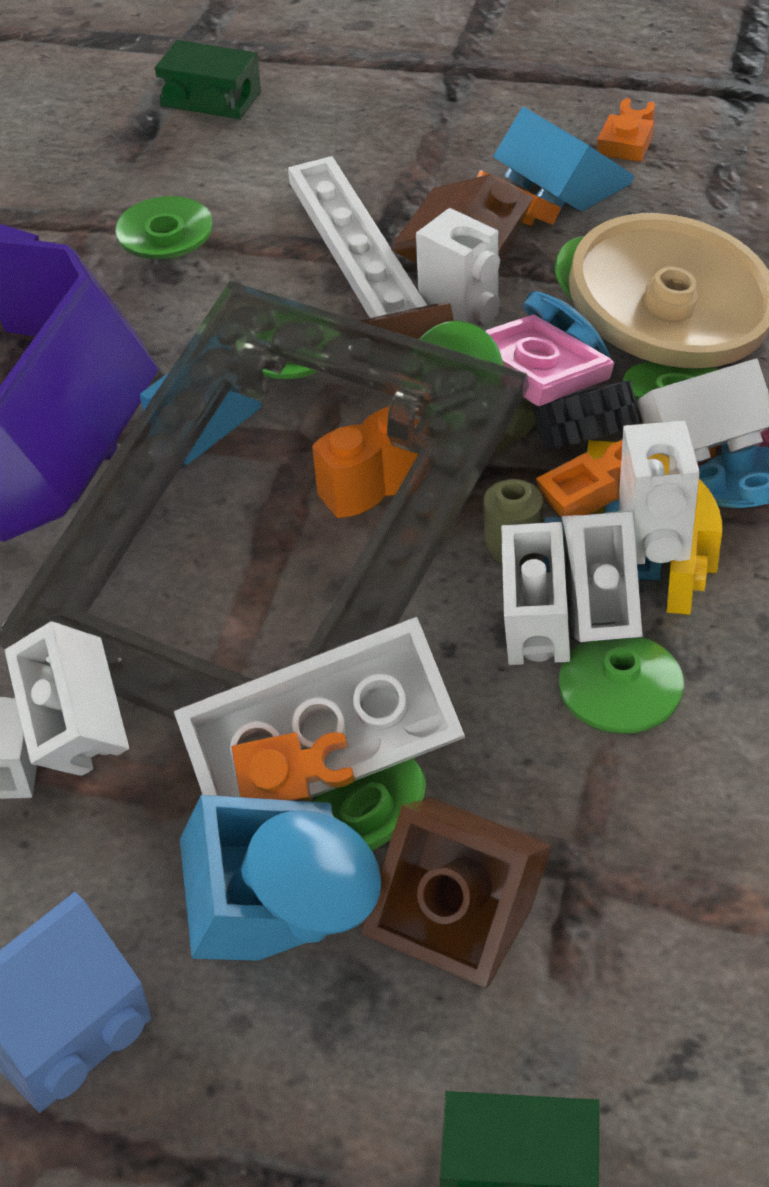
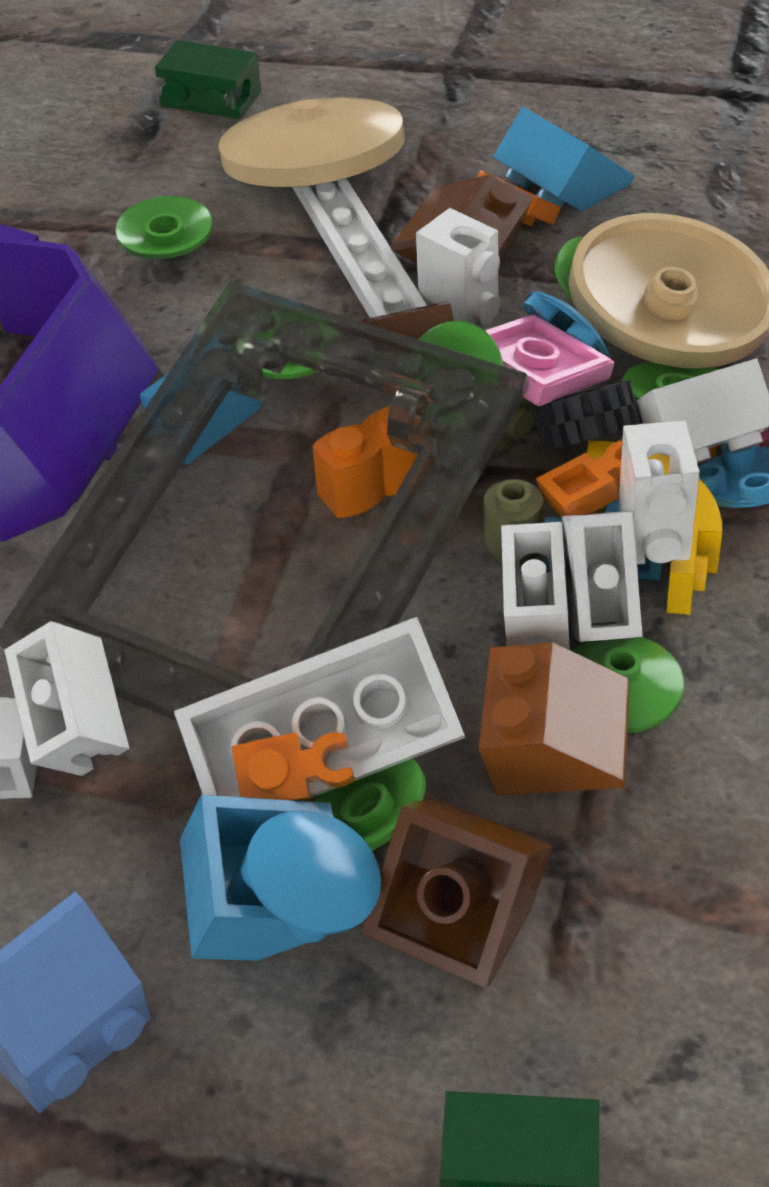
orange plate [597,98,655,162] -> none
none -> tan dish [218,97,405,187]
none -> dark orange slope [478,642,630,796]

